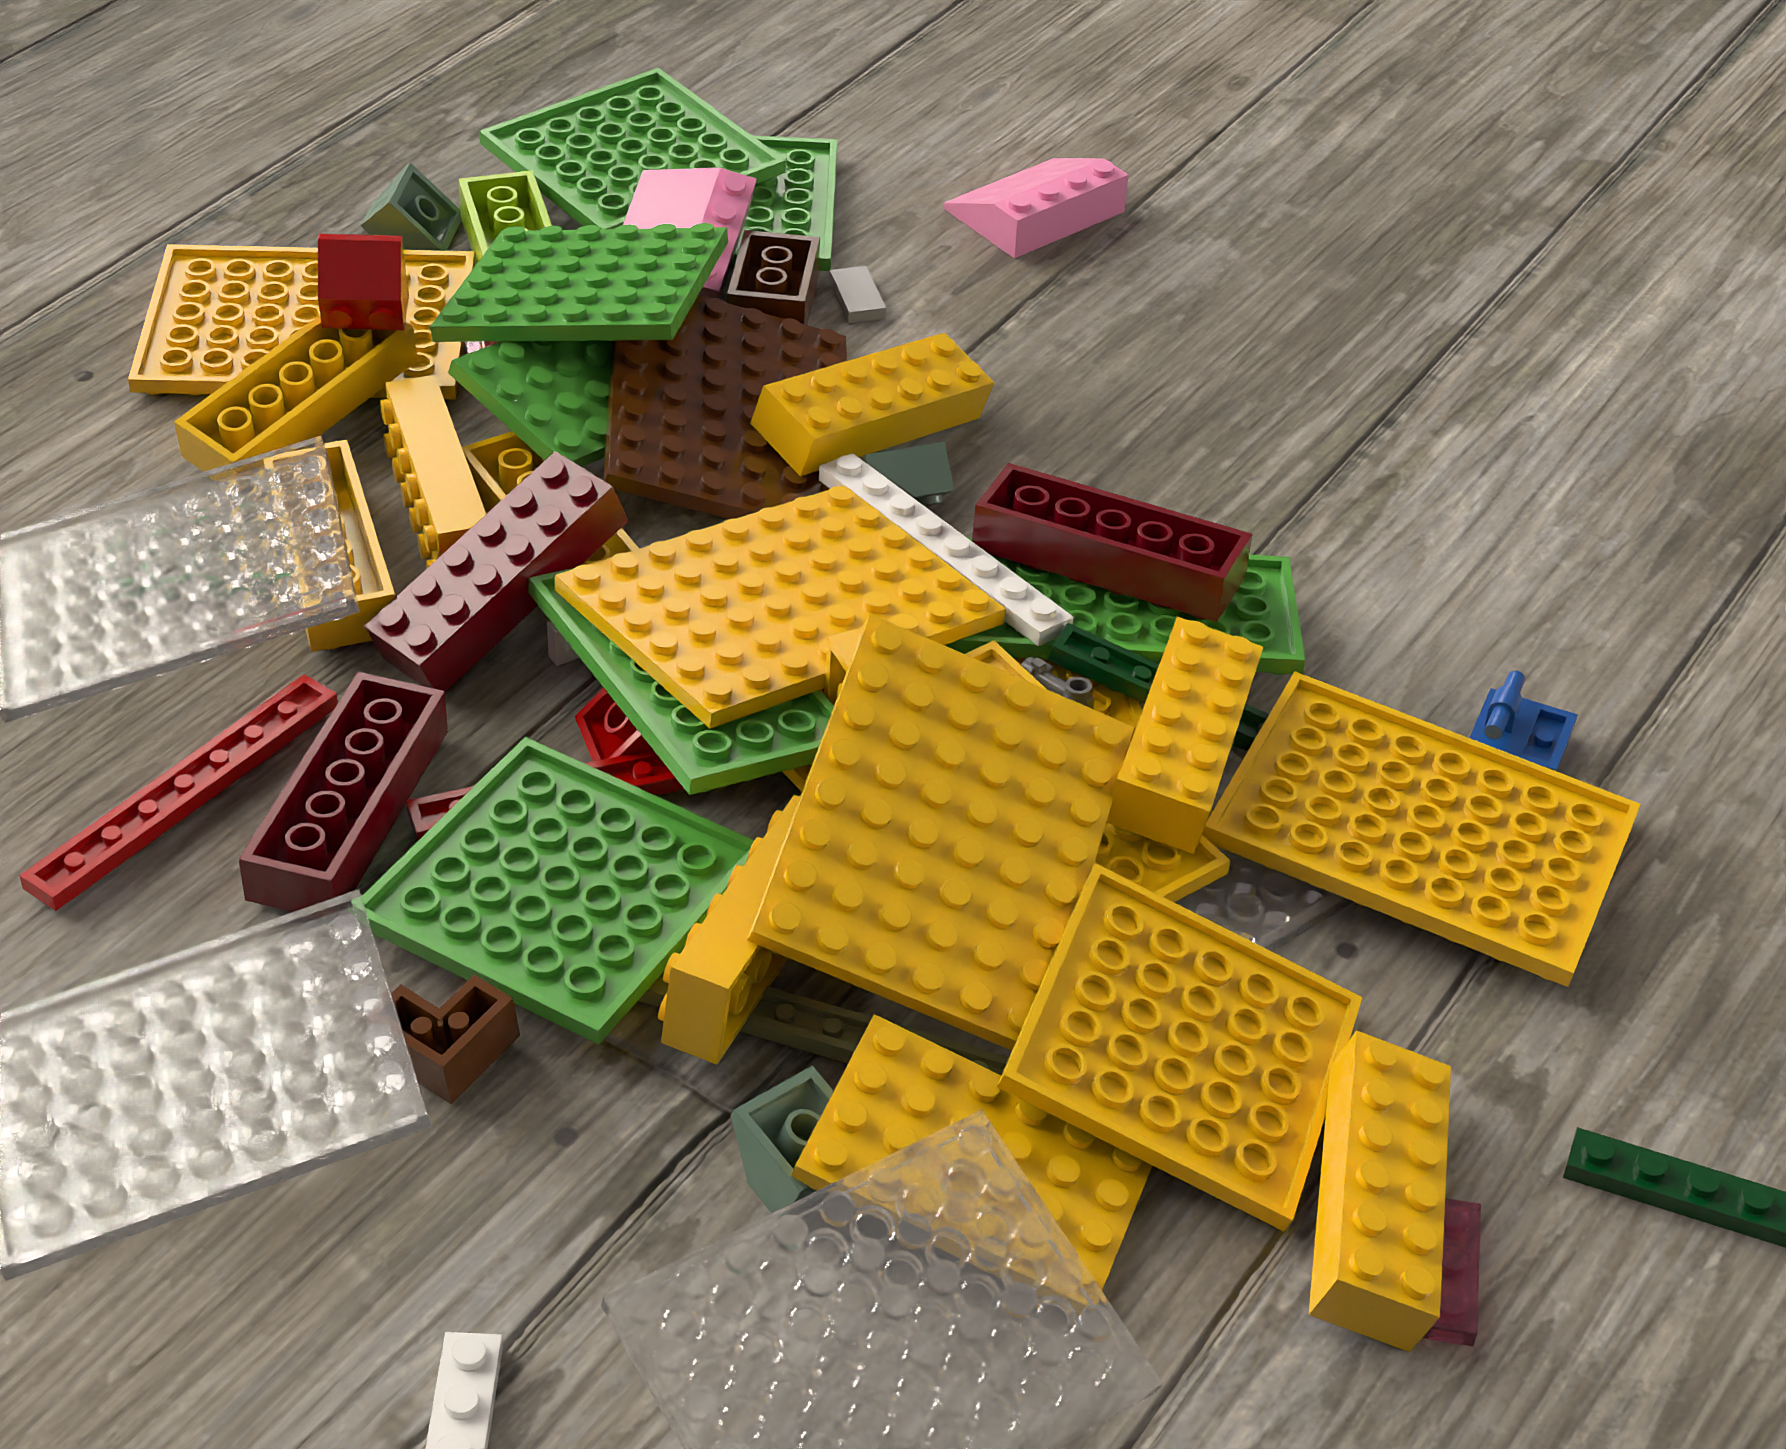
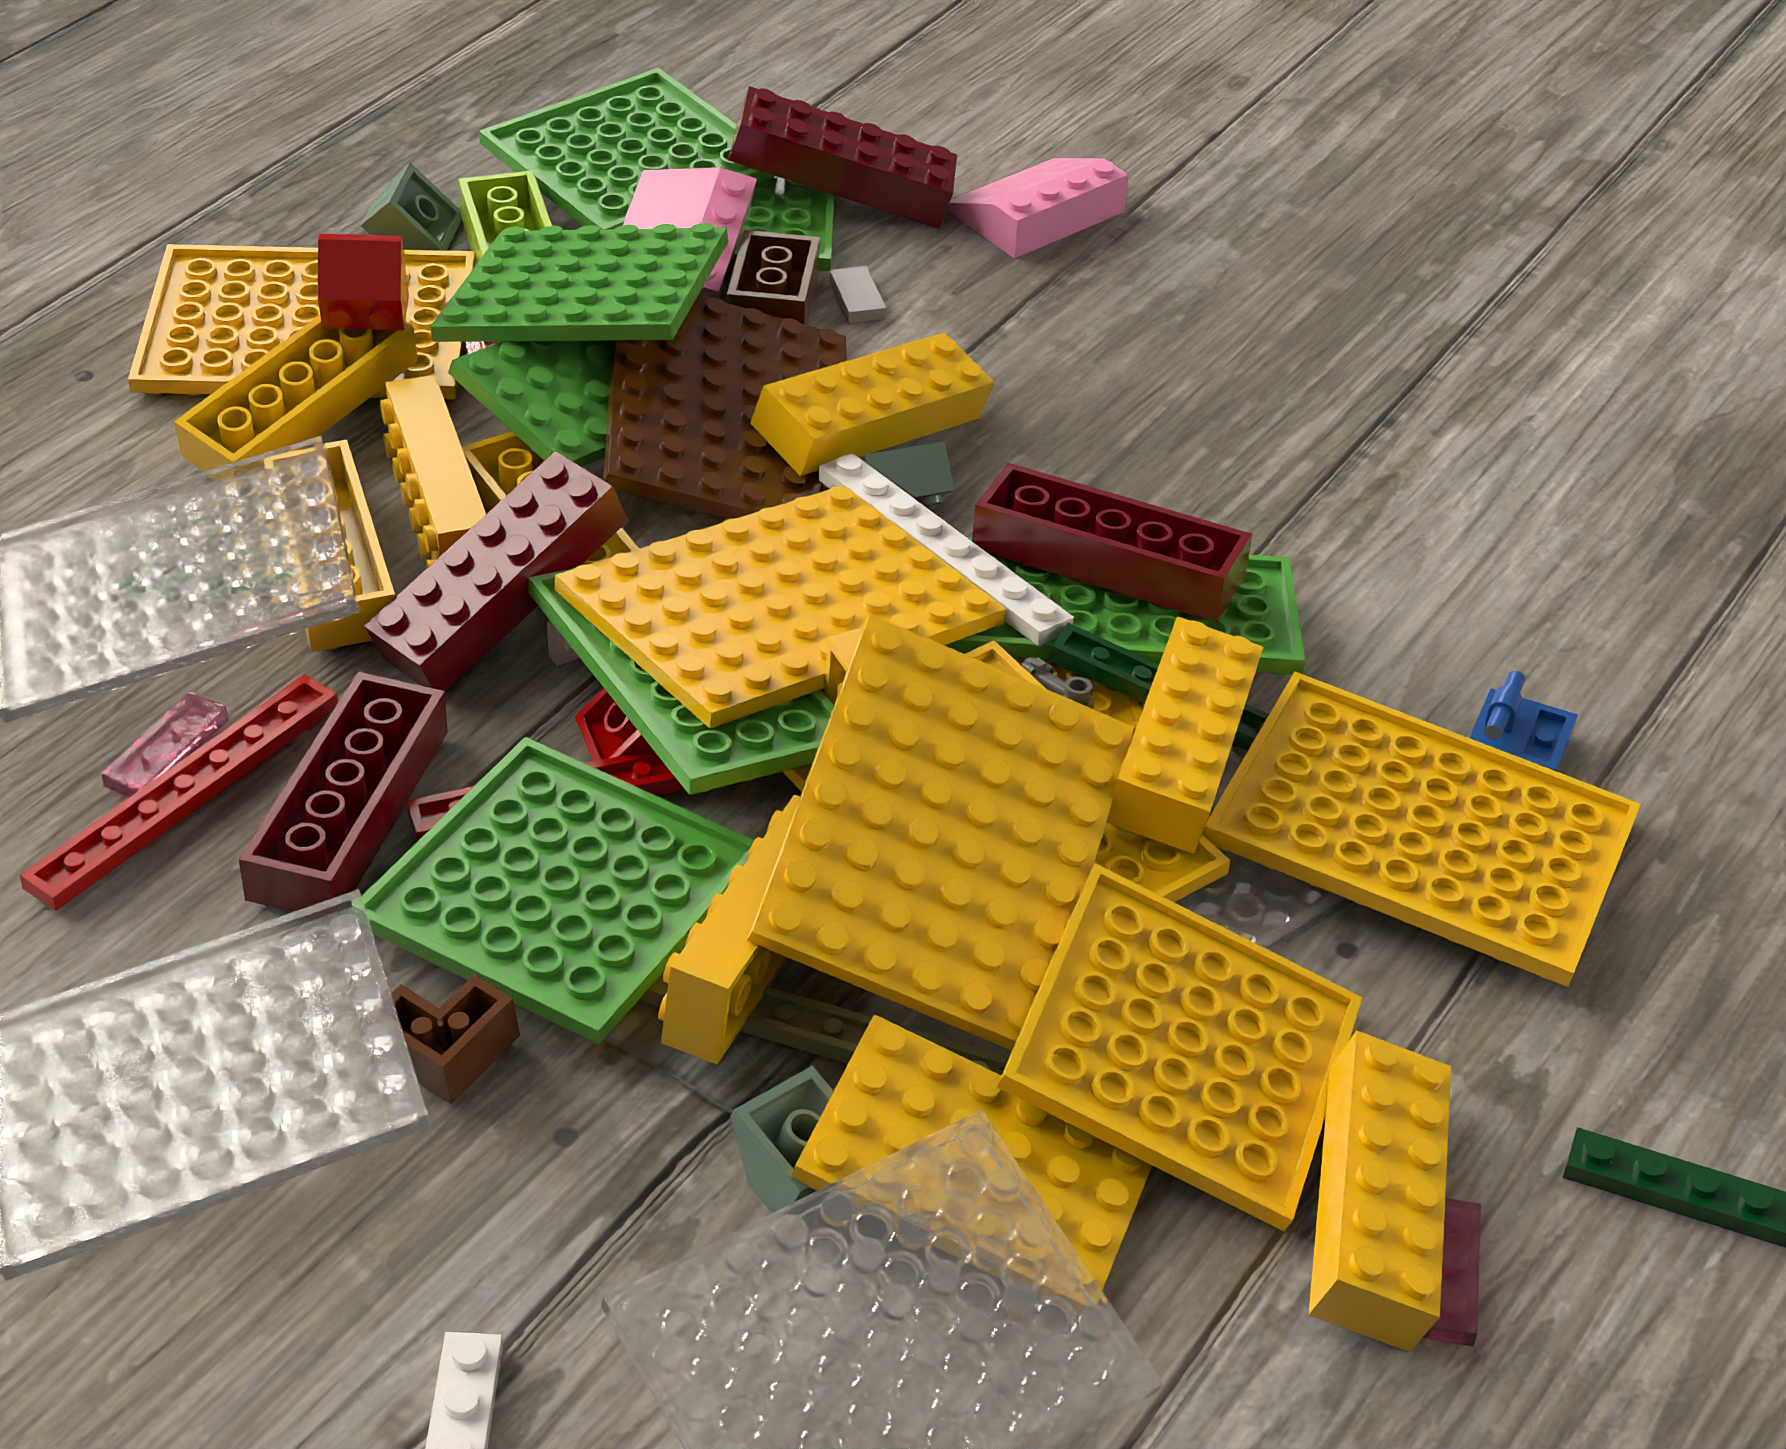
none -> clear pink plate [101,691,229,797]
none -> dark red brick [728,86,957,229]

